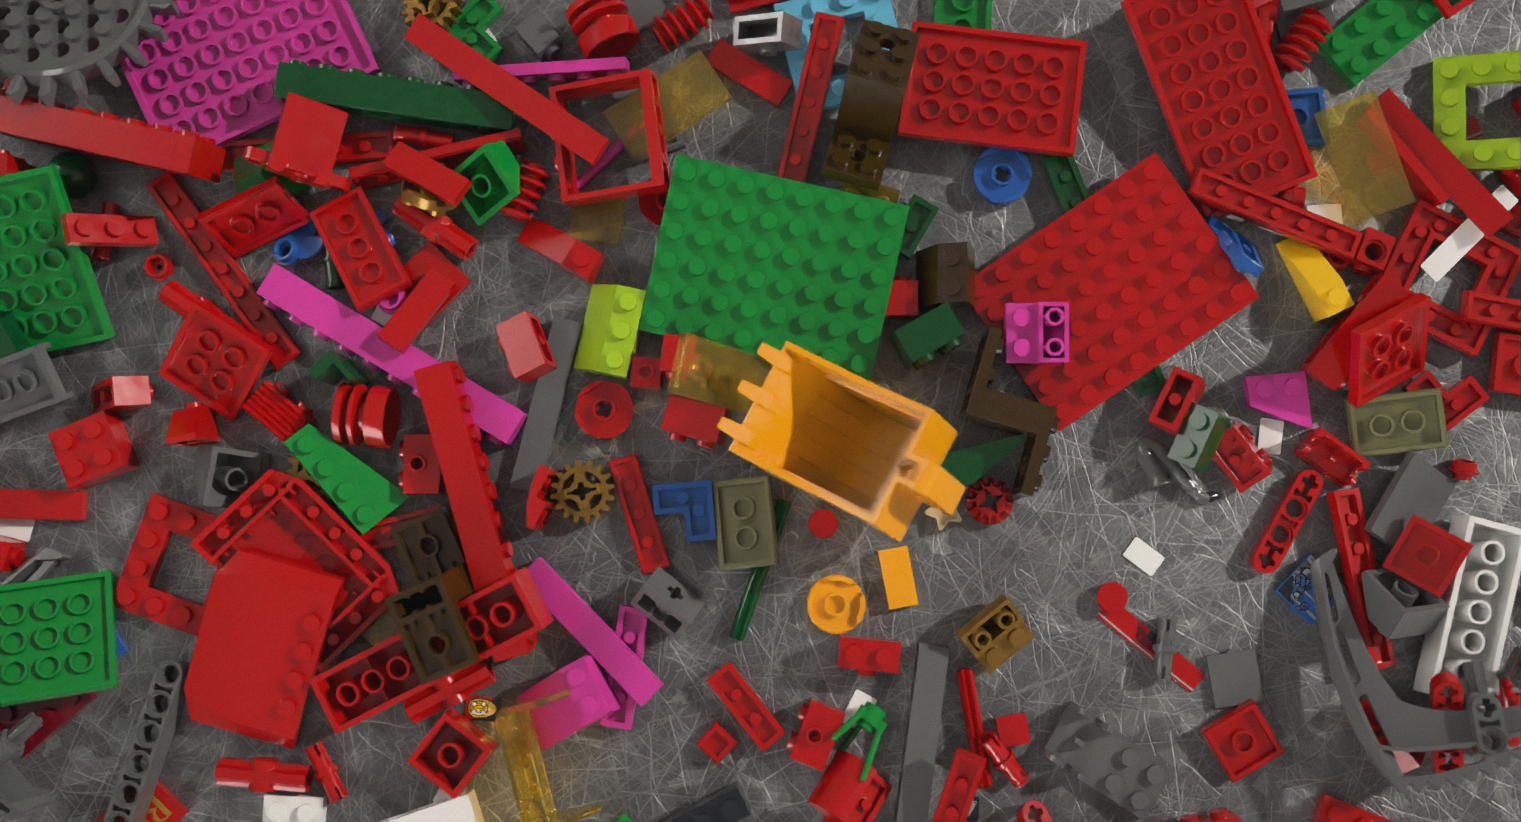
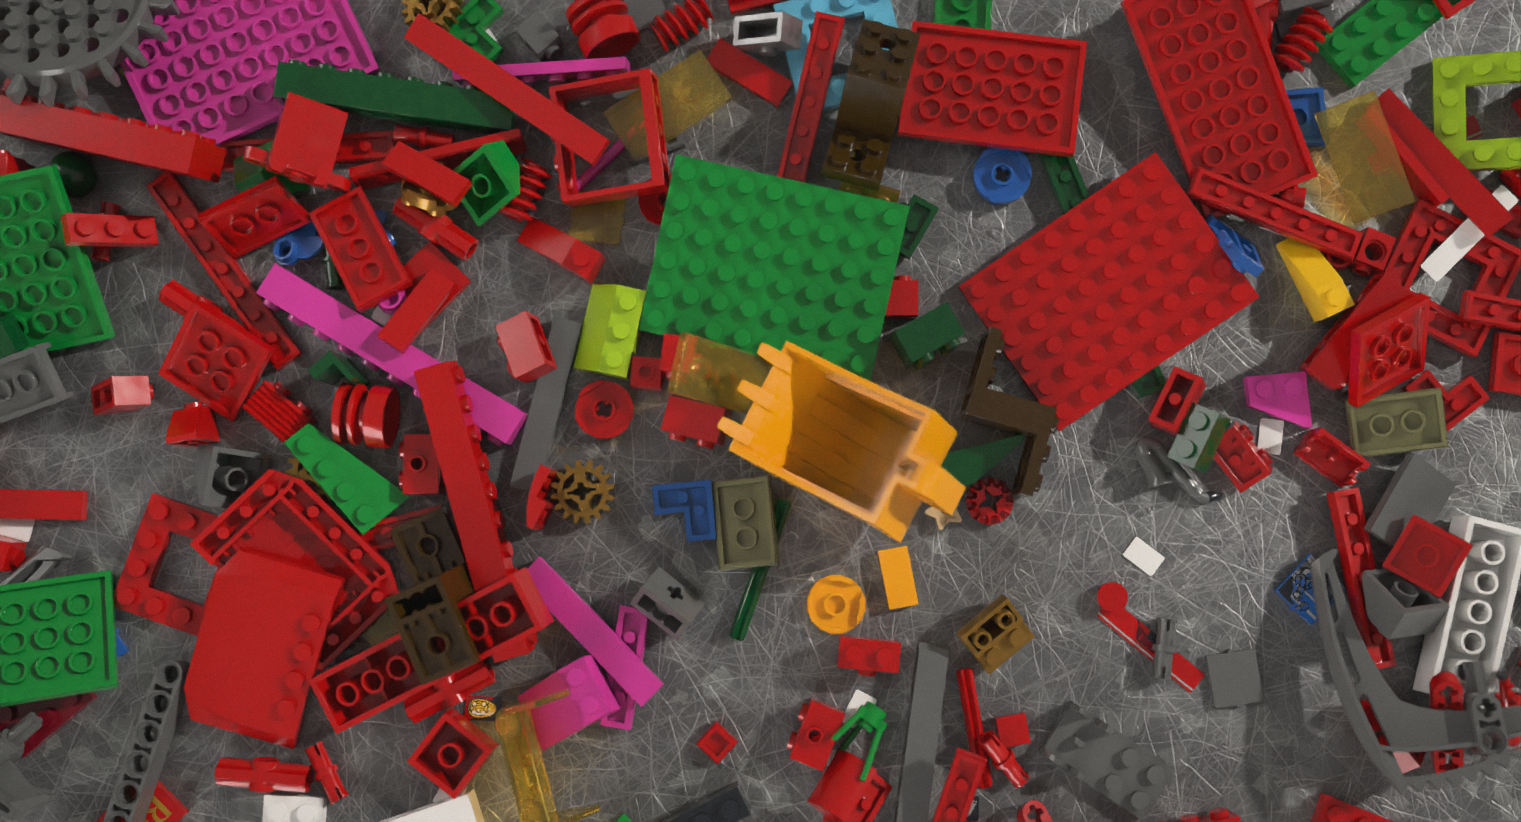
red brick [48,410,140,490] -> none
red plate [144,253,175,282] -> none
red tile [608,453,672,575] -> none
red plate [706,661,786,752] -> none
red tile [808,509,838,539] -> none
dark brown slope [916,242,975,310] -> none
dark pink brick [1004,302,1069,365] -> none
red tile [1199,698,1285,783] -> none
red beam [1249,469,1323,573] -> none
white sticker [1306,203,1343,225] -> none
red plate [1447,458,1480,480] -> none

